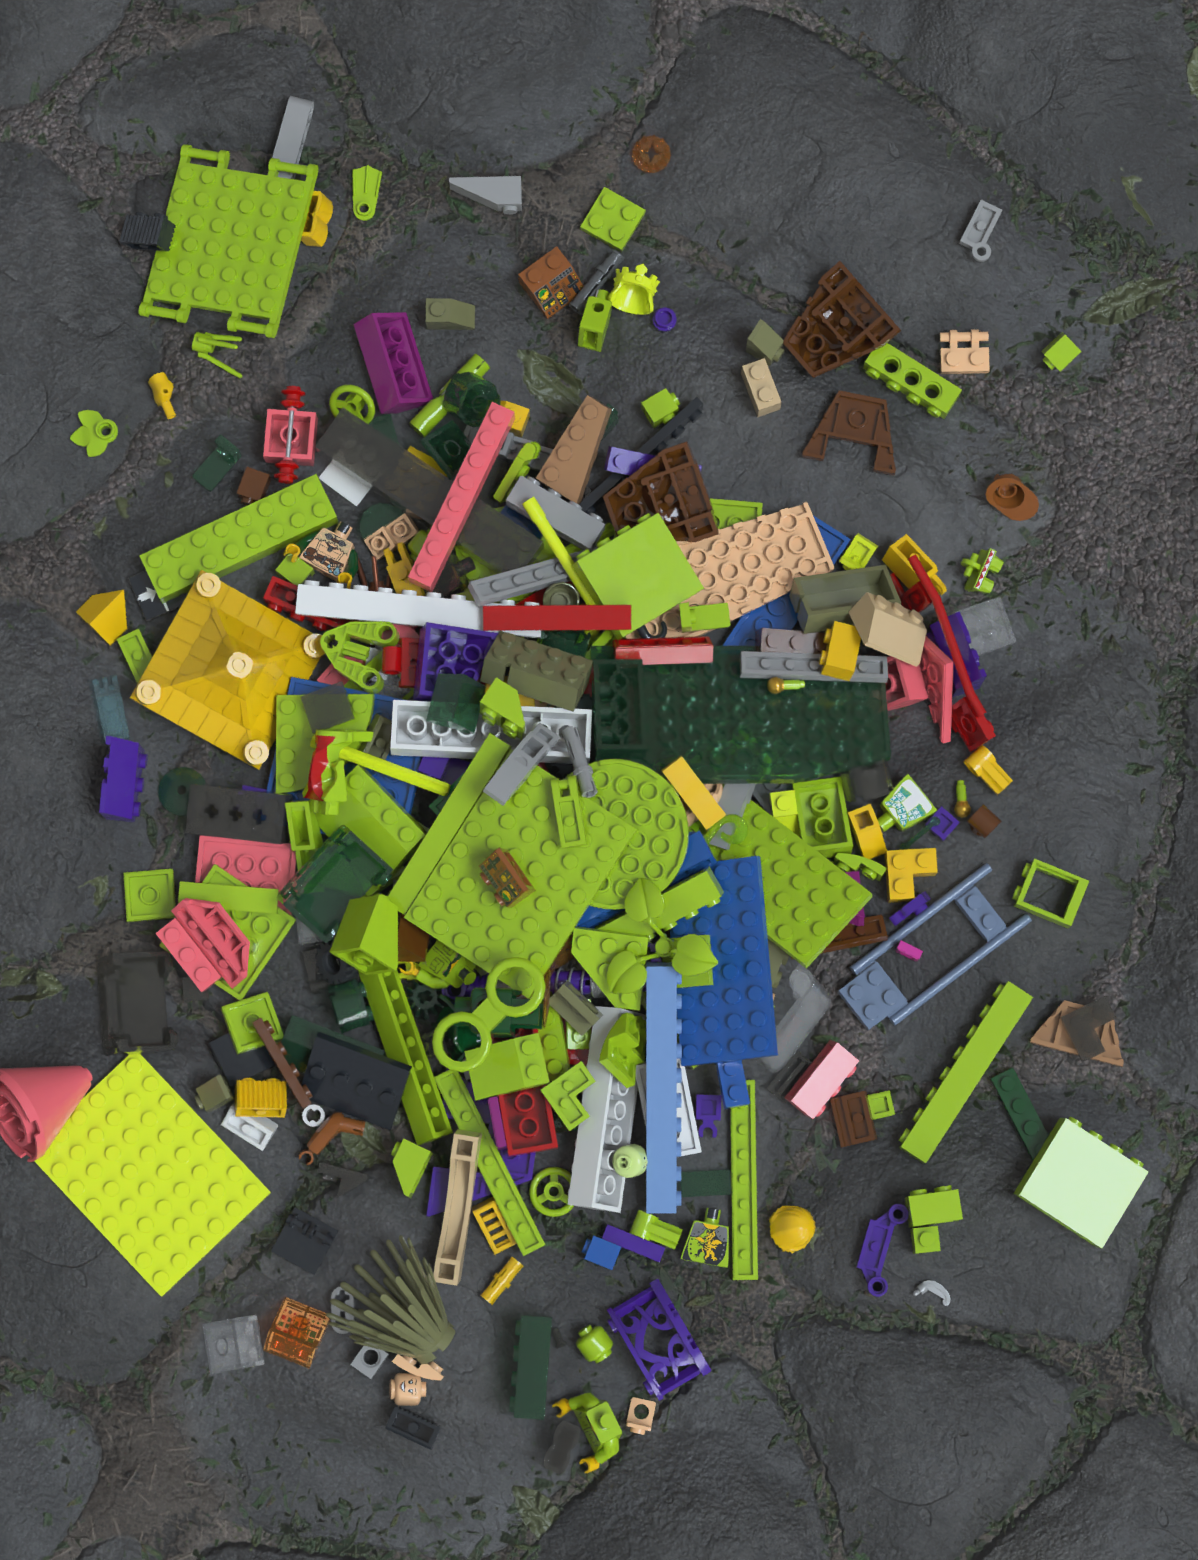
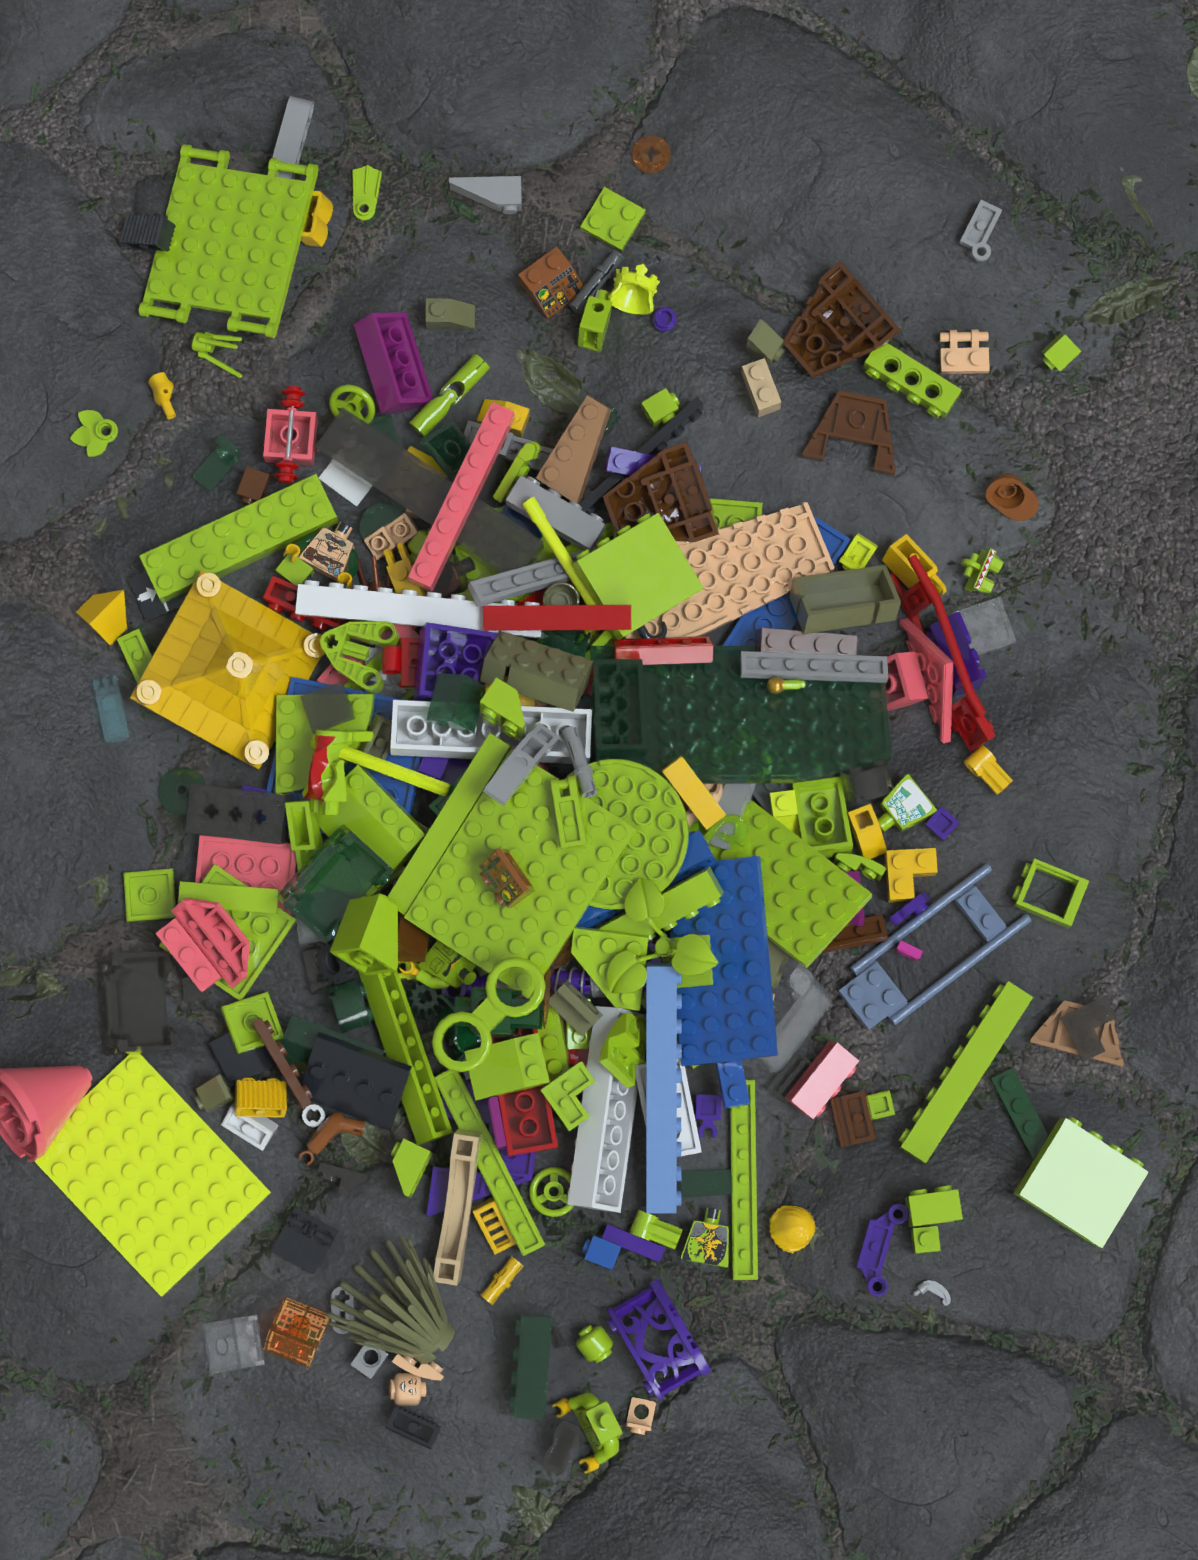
dark purple wedge [99,736,148,823] -> none
clear green brick [443,372,501,427] -> none
yellowish green head [612,1144,648,1178] -> none
lime bracket [679,602,730,633] -> none
yellow brick [819,621,861,681] -> none
tan slope [849,592,927,667] -> none
clear green hinge [899,817,940,850] -> none
piece [954,780,971,818] -> none
reddish brown piece [967,804,1001,838] -> none

